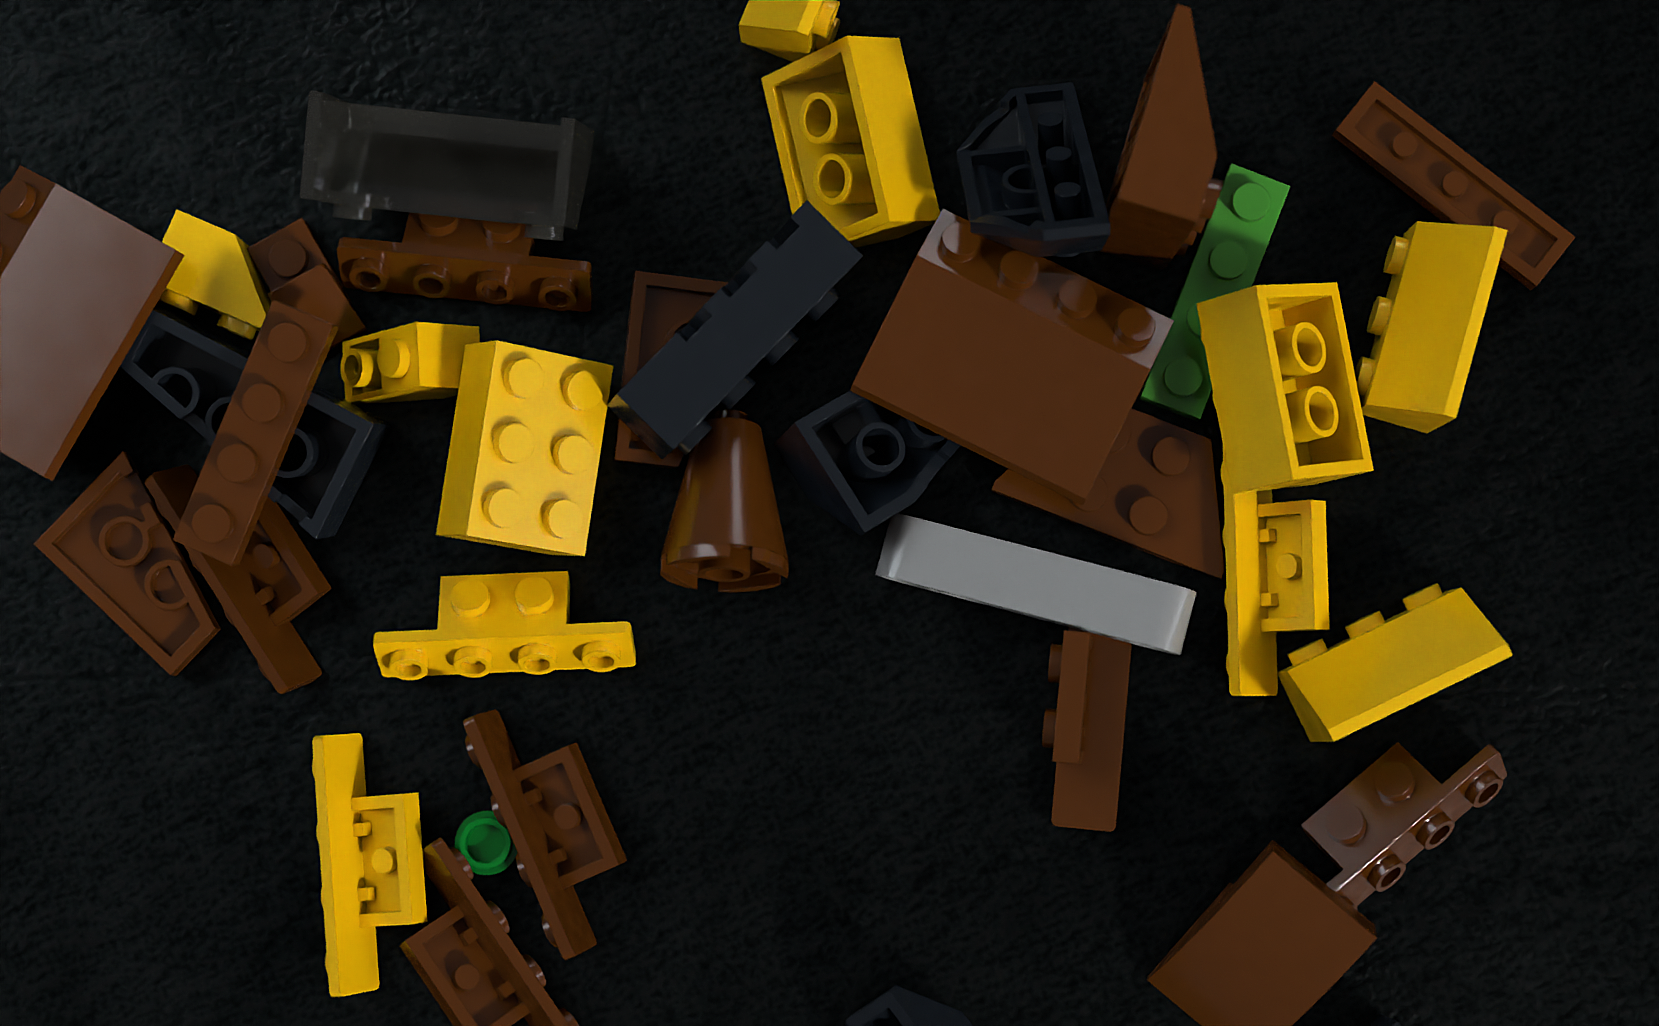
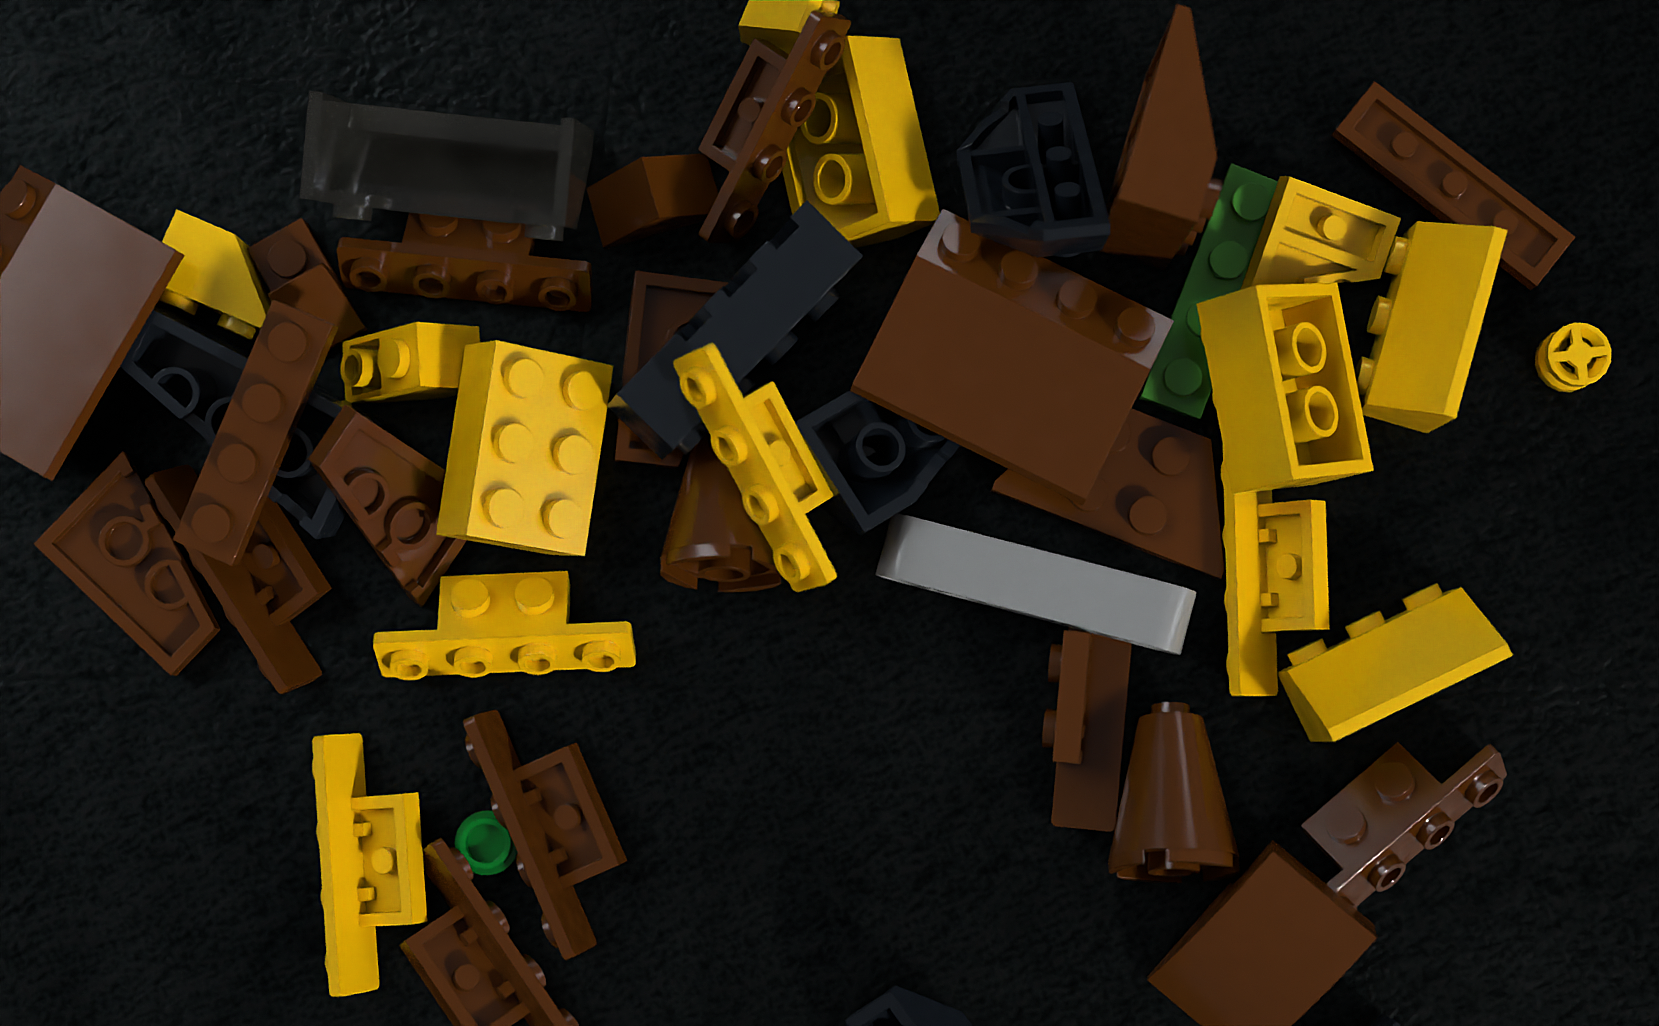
none -> reddish brown wing [308,404,467,608]
none -> reddish brown slope [586,153,718,250]
none -> yellow bracket [673,343,837,592]
none -> reddish brown bracket [698,10,851,243]
none -> reddish brown cone [1108,702,1240,883]
none -> yellow wing [1241,176,1401,290]
none -> yellow wheel [1535,322,1612,392]

